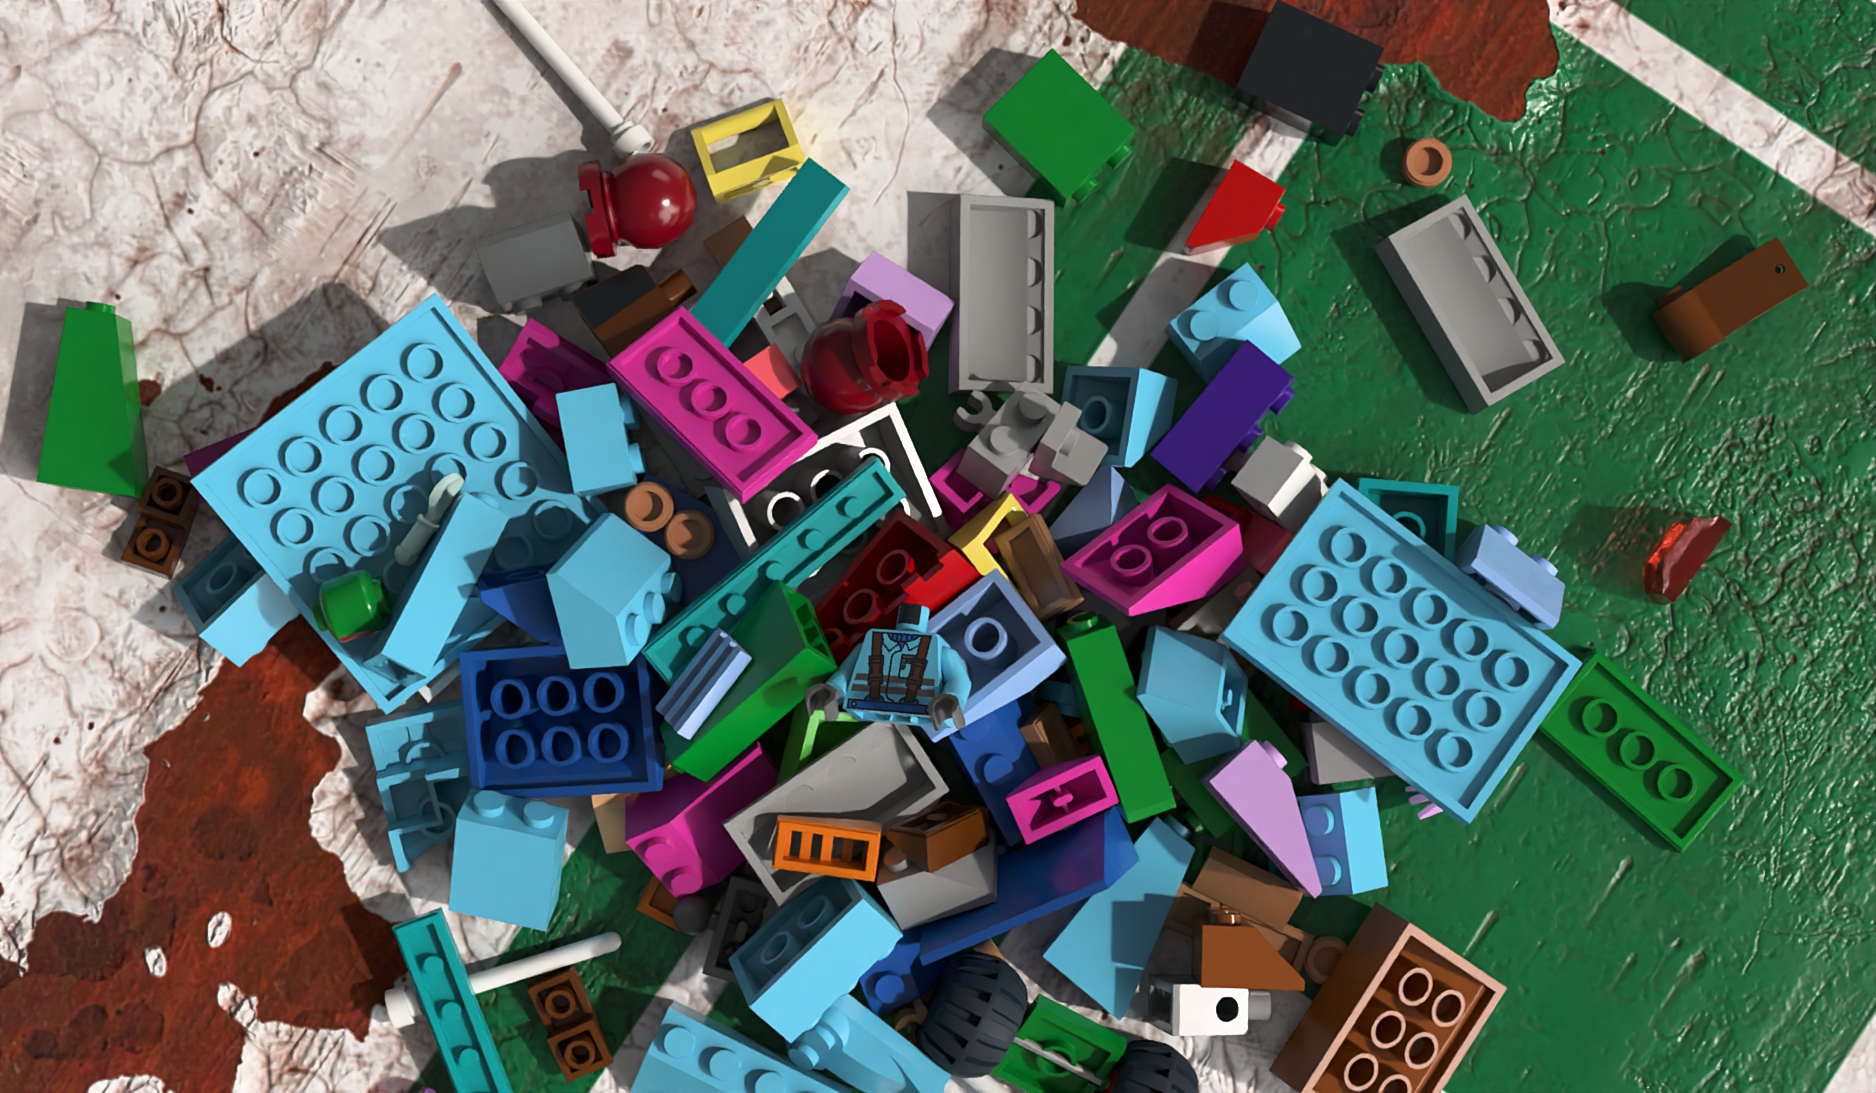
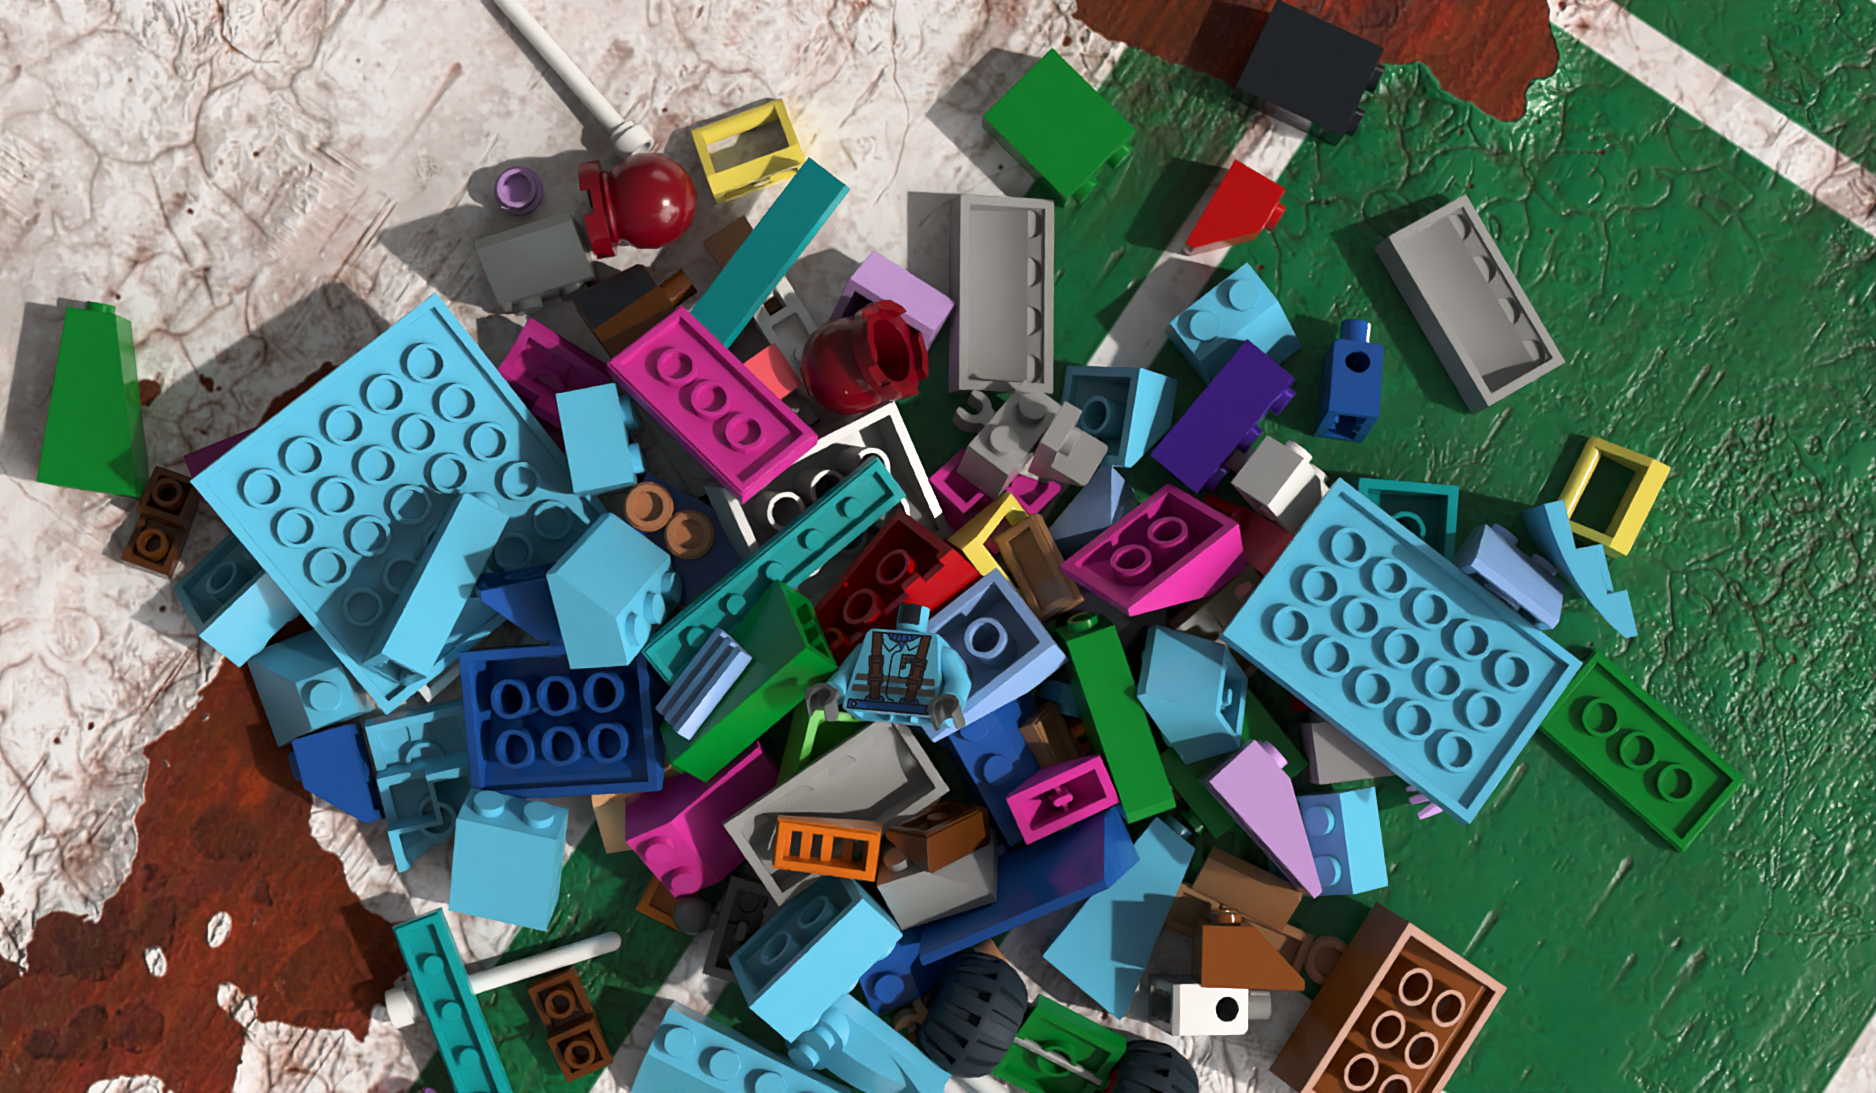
green head [312,570,393,642] -> none
light aqua piece [394,473,464,566] -> none
nougat tile [1400,138,1452,189] -> none
clear red slope [1643,515,1732,605] -> none
reddish brown door [1651,237,1809,364] -> none
none -> medium azure slope [247,629,373,747]
none -> blue slope [289,724,386,823]
none -> lavender plate [494,166,544,216]
none -> blue torso [1313,319,1384,443]
none -> medium azure slope [1522,500,1638,638]
none -> light yellow tile [1557,436,1671,559]

